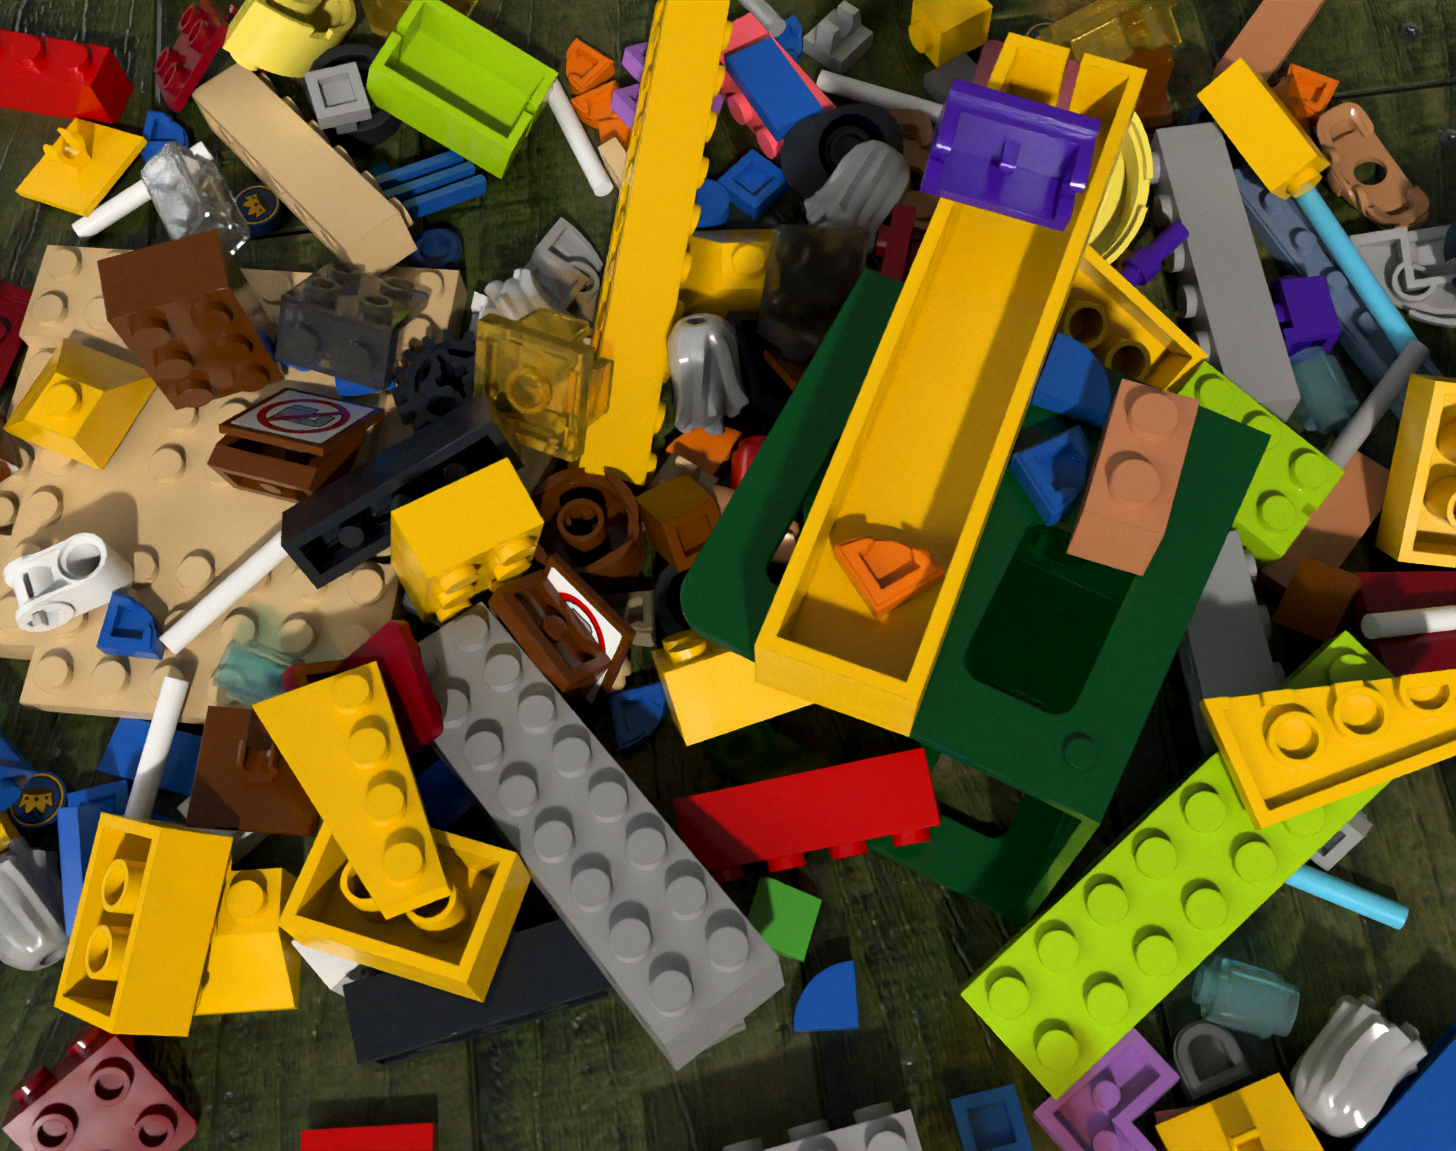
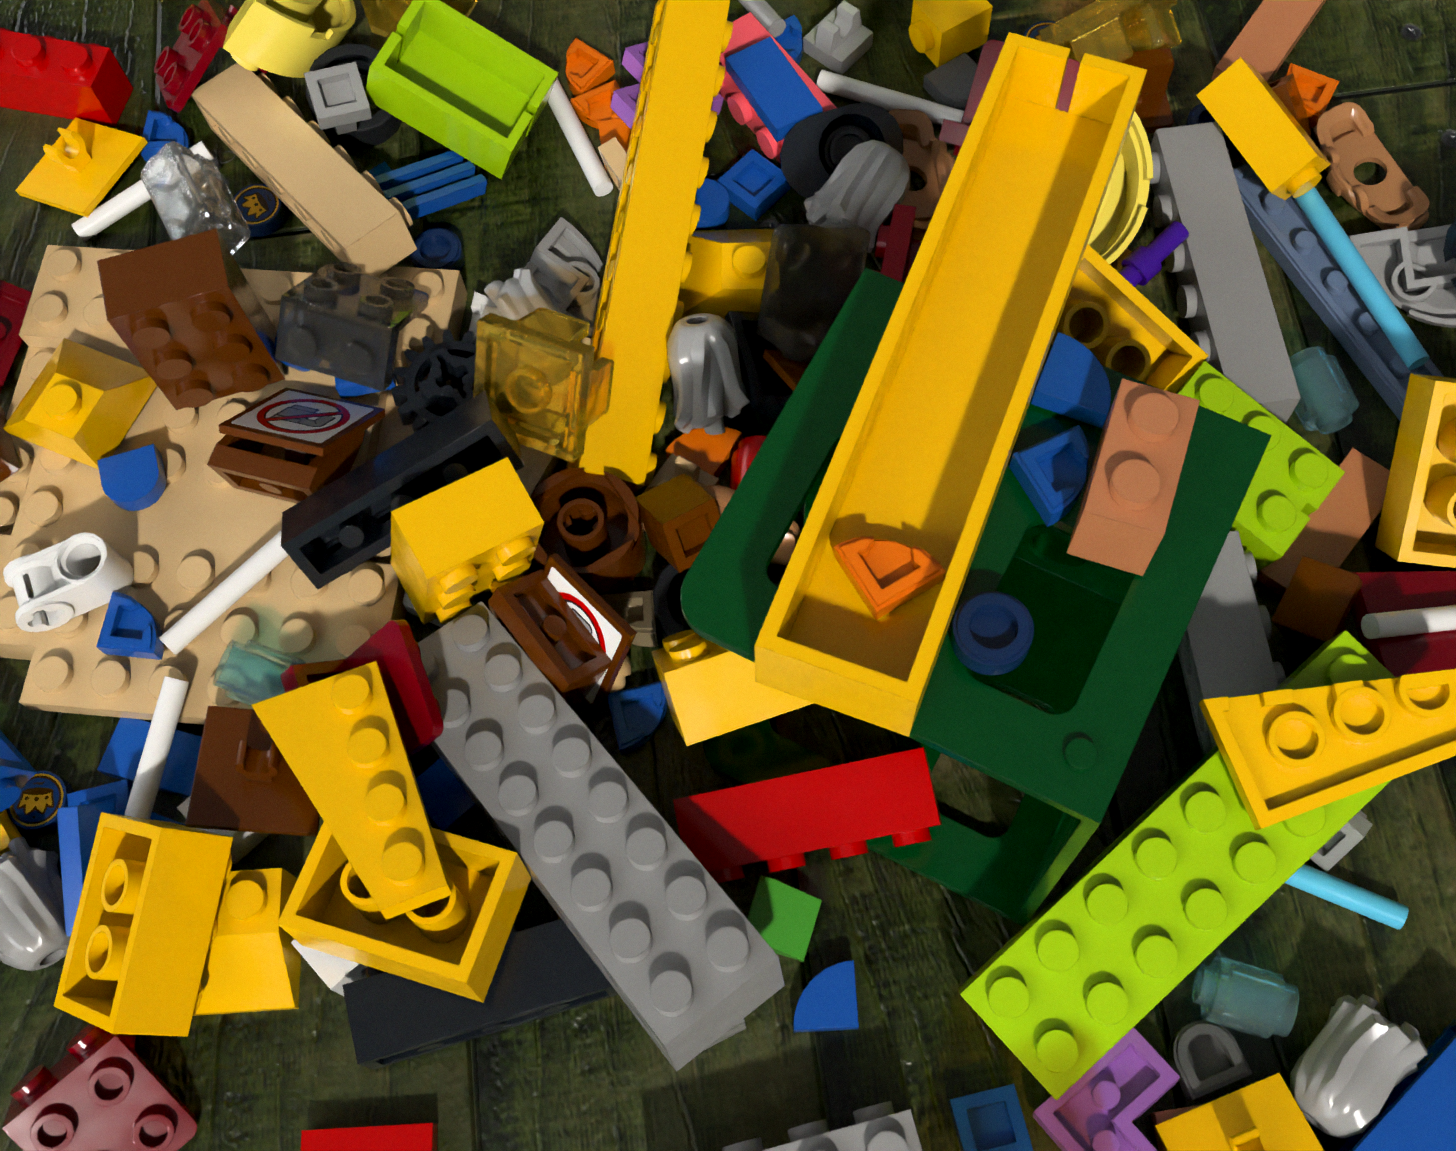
dark purple hinge [919,78,1101,232] -> none
dark purple brick [1269,275,1342,365] -> none
light grey bar [1325,341,1430,470] -> none
none -> blue tile [97,444,166,511]
none -> dark blue tile [951,591,1034,675]

